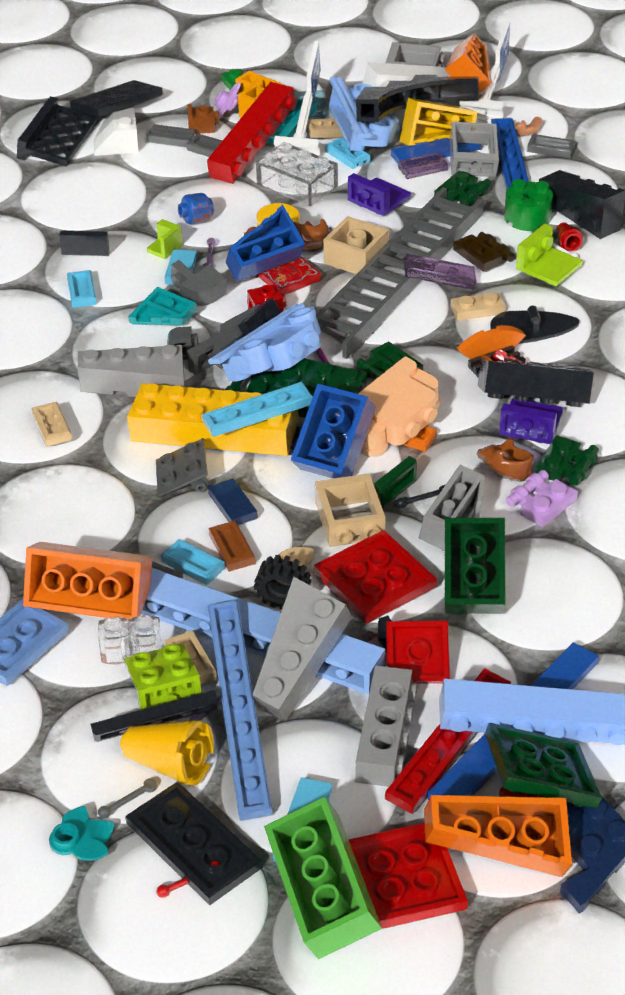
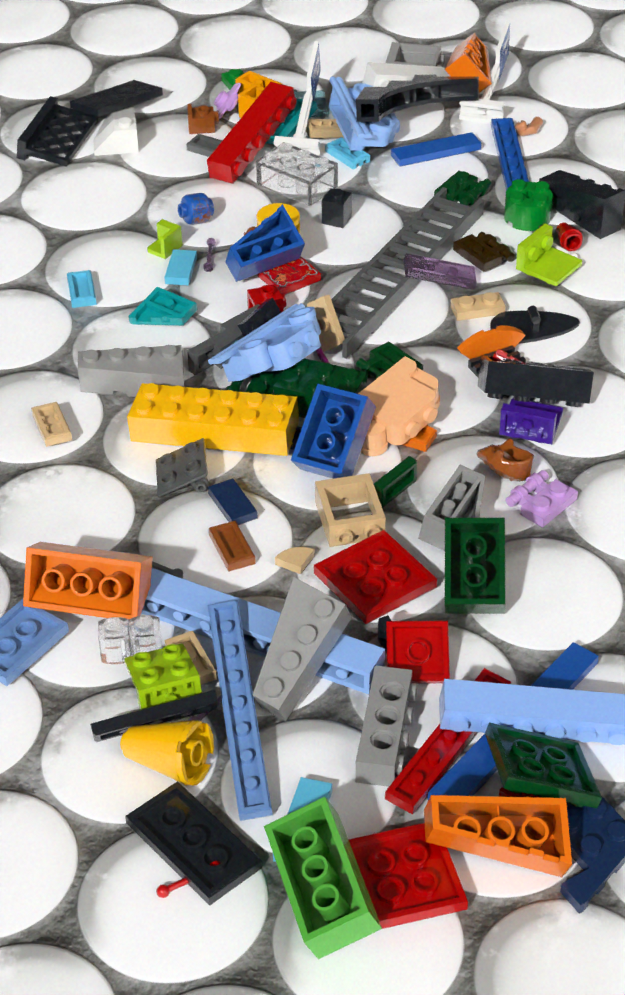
teal plate [49,806,114,861] -> none
black tile [59,230,110,256] -> none
dark grey hinge [98,778,157,819] -> none
dark grey tile [147,124,195,147] -> none
medium azure tile [161,539,225,585] -> none
dark grey plate [167,326,198,360] -> none
dark grey brick [171,260,226,306] -> none
medium azure tile [202,382,313,437] -> none
black tyre [254,555,312,610] -> none
dark orange hair [293,219,333,251] -> none
tan brick [323,216,389,274] -> none
dark purple bracket [348,173,411,216] -> none
black hinge [395,485,445,508] -> none
clear purple tile [398,152,448,179] -> none
yellow wedge [399,98,478,146] -> none
light grey window [449,122,499,177] -> none
dark grey tile [527,134,575,159] -> none
dark green plate [535,435,599,486] -> none
none -> tan plate [307,295,345,352]
none -> black brick [322,188,352,228]

